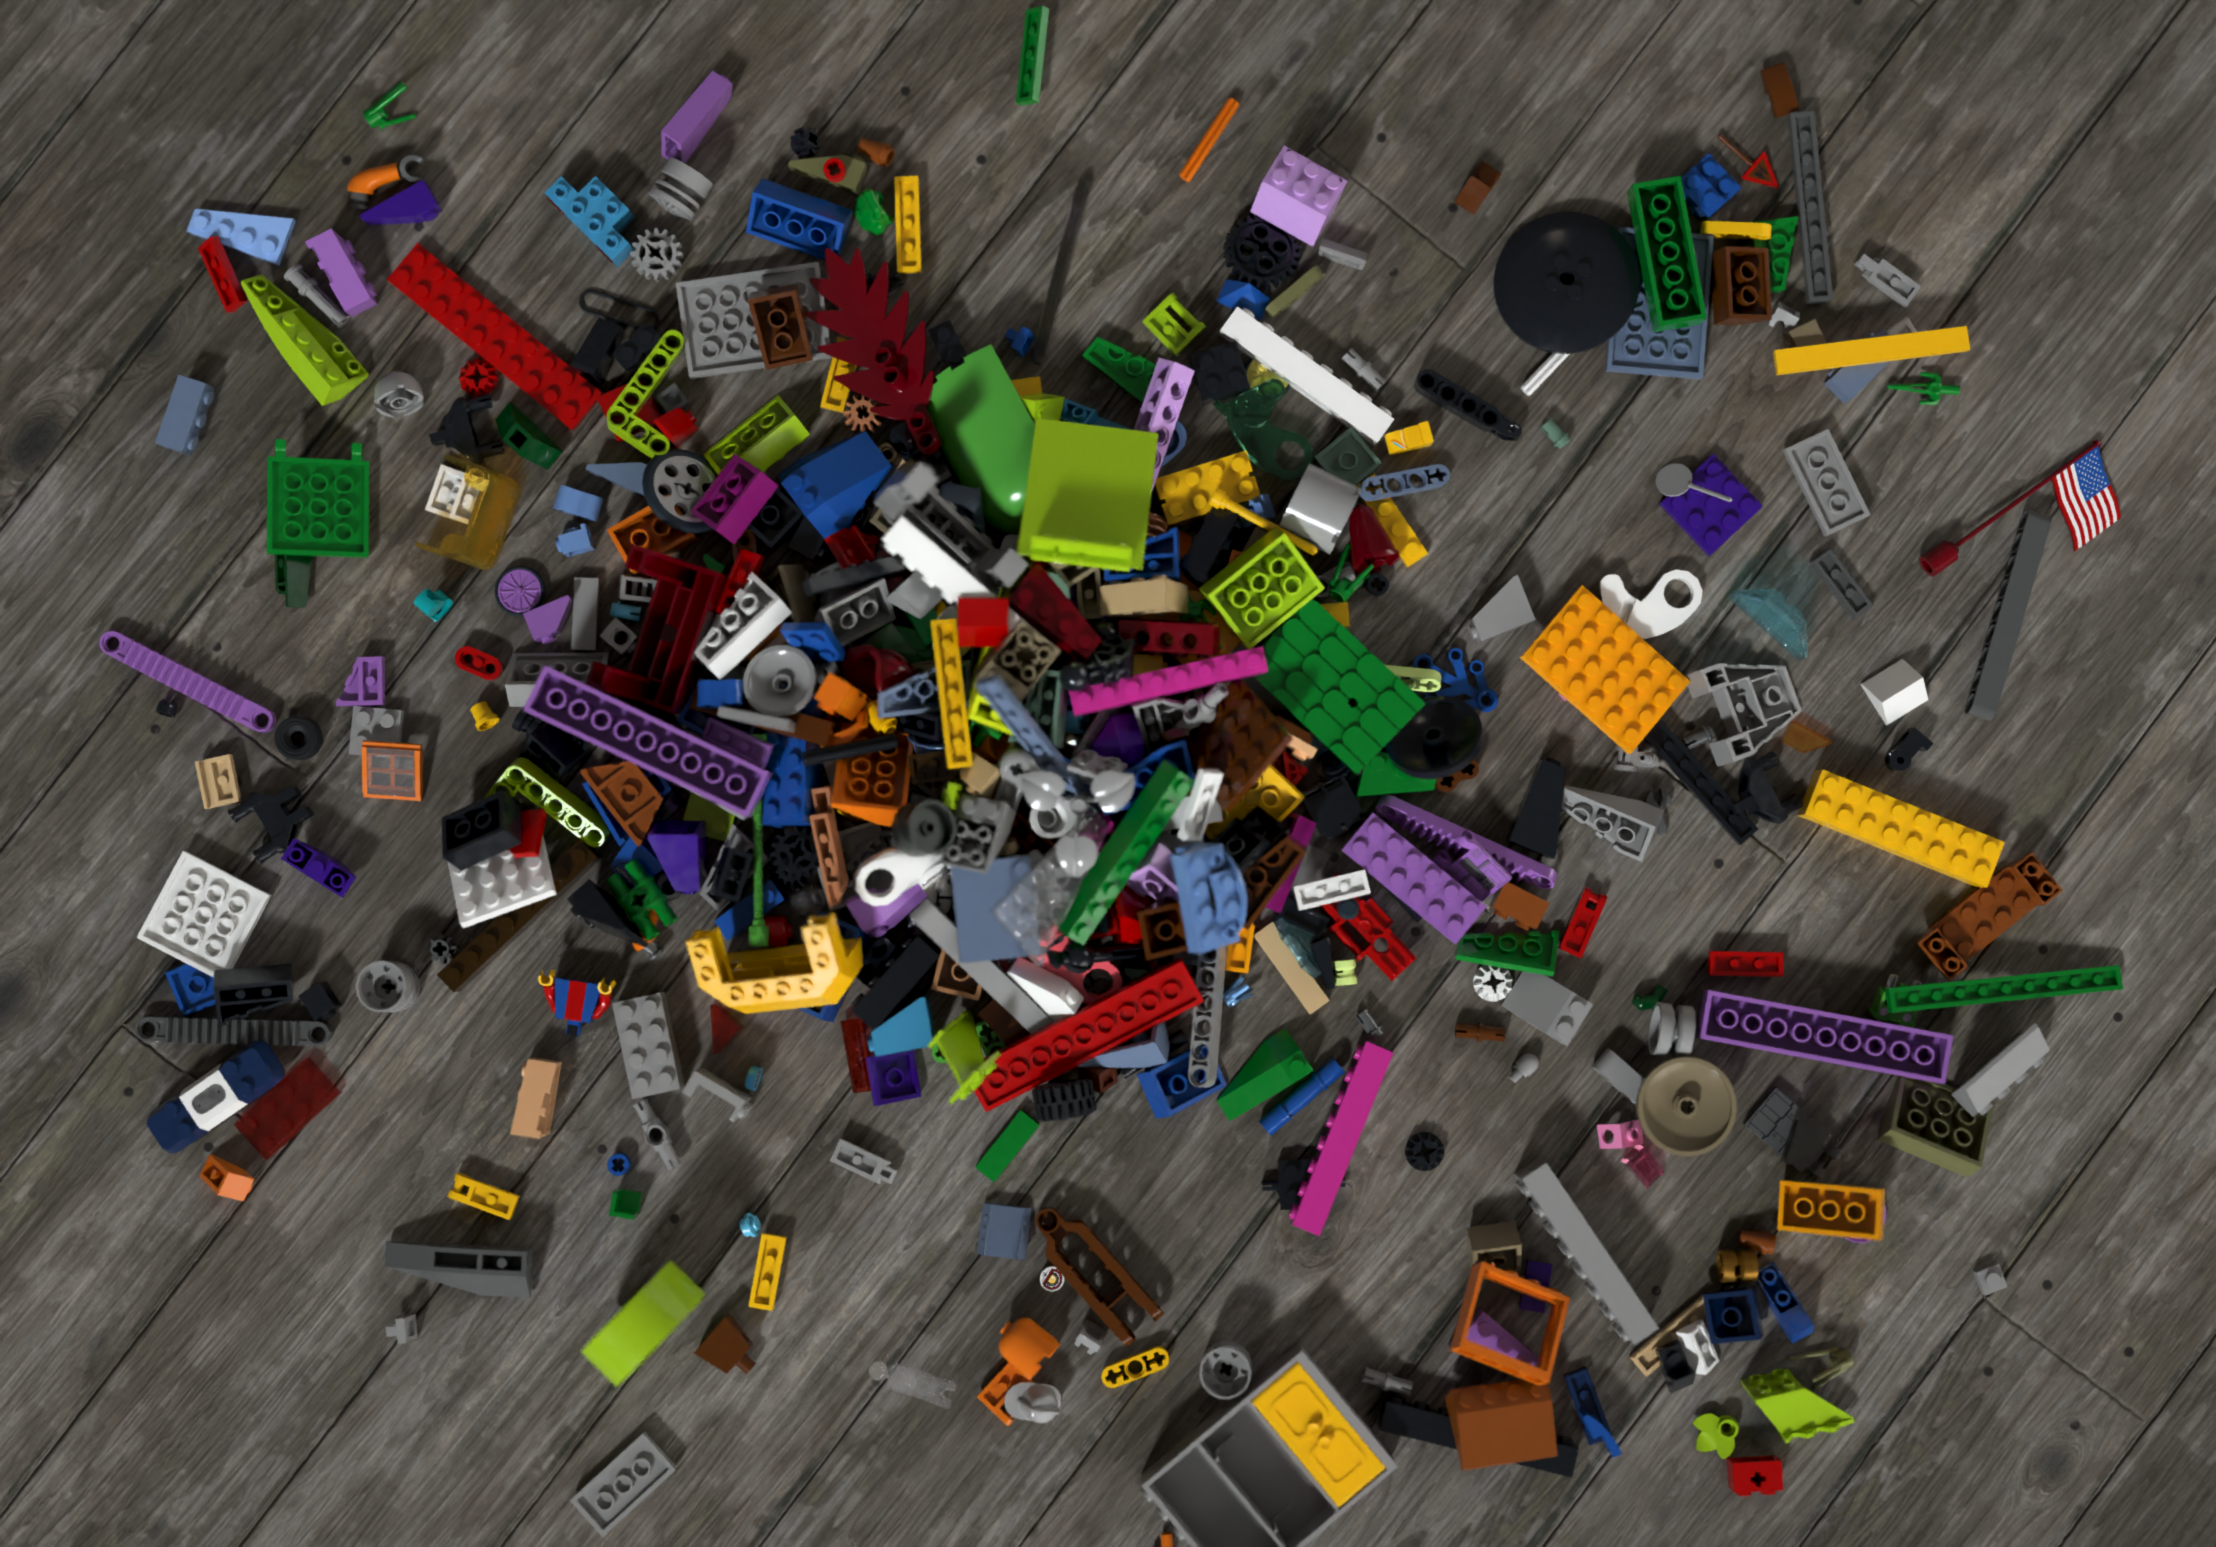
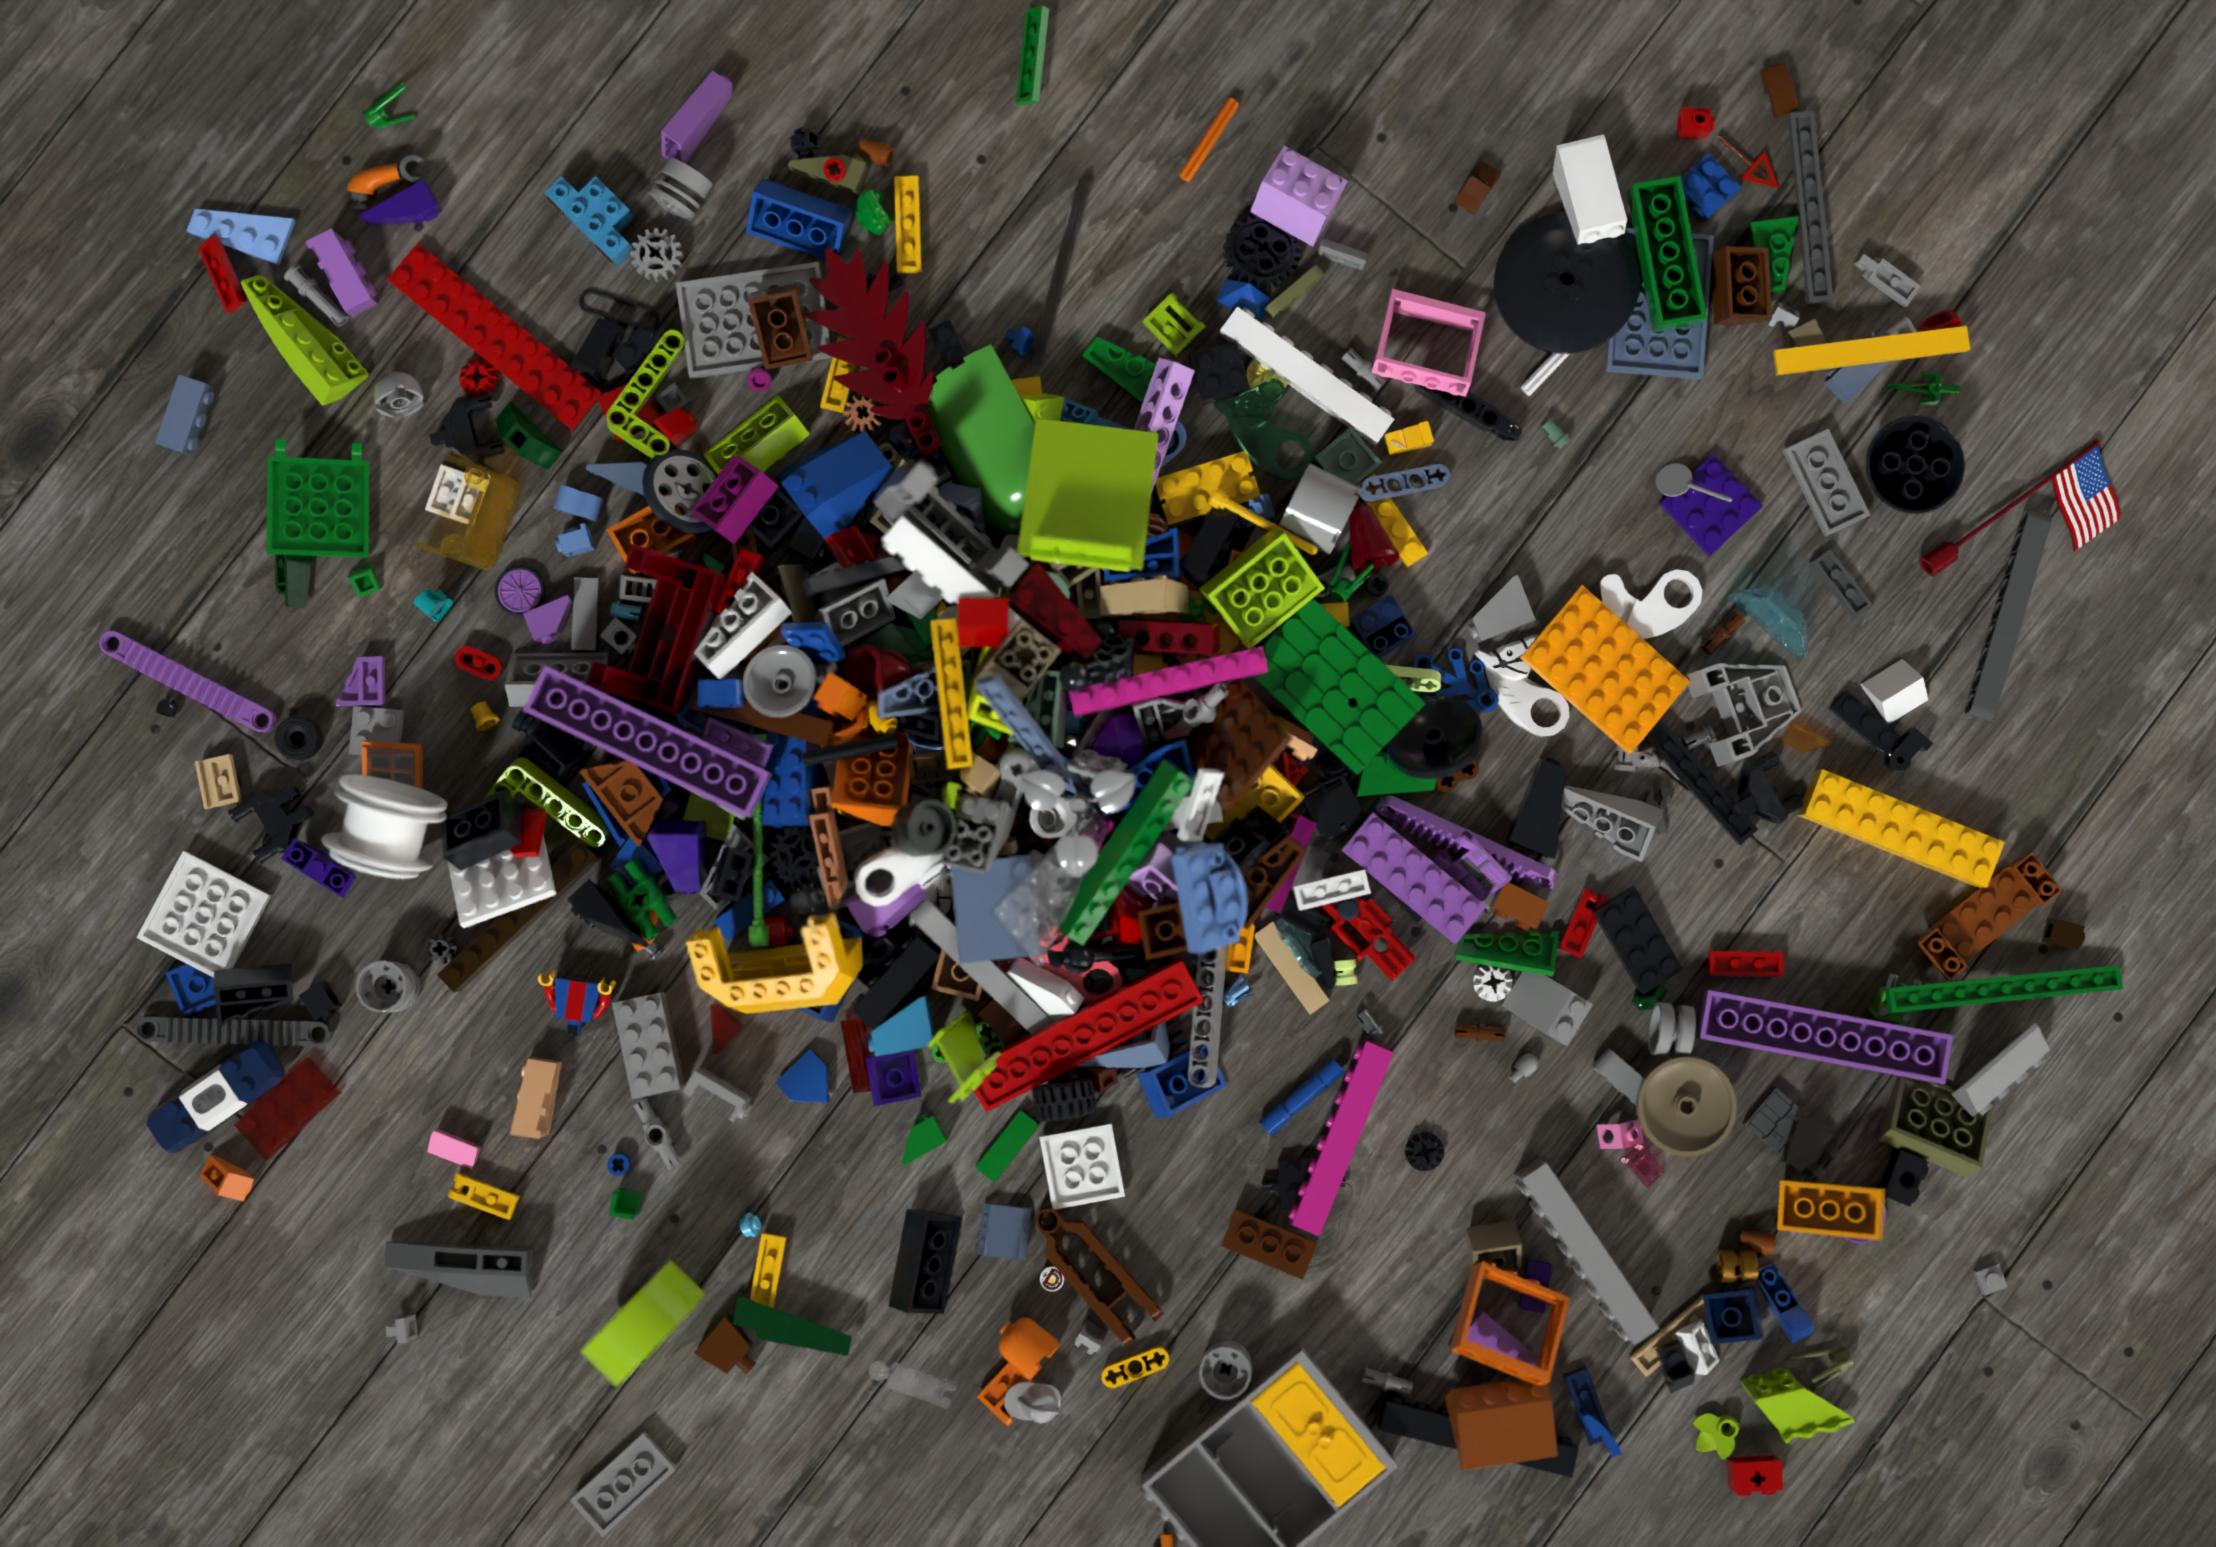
light grey tile [717,706,796,733] -> none
dark azure tile [745,1065,763,1091] -> none
light grey hinge [830,1138,898,1184] -> none
green wedge [1216,1028,1313,1121] -> none
yellow beam [1700,221,1772,240] -> none
none -> white wheel [321,775,448,879]
none -> green slope [348,563,382,598]
none -> bright pink slope [427,1129,482,1169]
none -> dark green wedge [733,1297,852,1356]
none -> magenta tile [747,366,772,392]
none -> blue slope [775,1049,832,1103]
none -> black slope [888,1209,962,1314]
none -> green slope [902,1113,948,1166]
none -> white plate [1039,1123,1125,1210]
none -> reddish brown brick [1221,1209,1318,1280]
none -> dark blue slope [1349,594,1417,659]
none -> bright pink window [1371,289,1486,397]
none -> white animal [1474,634,1570,737]
none -> white slope [1553,134,1627,244]
none -> black plate [1592,886,1683,995]
none -> red brick [1677,107,1715,139]
none -> reddish brown pin [1700,611,1746,656]
none -> black plate [1829,690,1903,756]
none -> black cone [1865,416,1965,514]
none -> black brick [1878,1148,1929,1207]
none -> rock [1919,310,1962,332]
none -> dark brown brick [2042,918,2085,950]

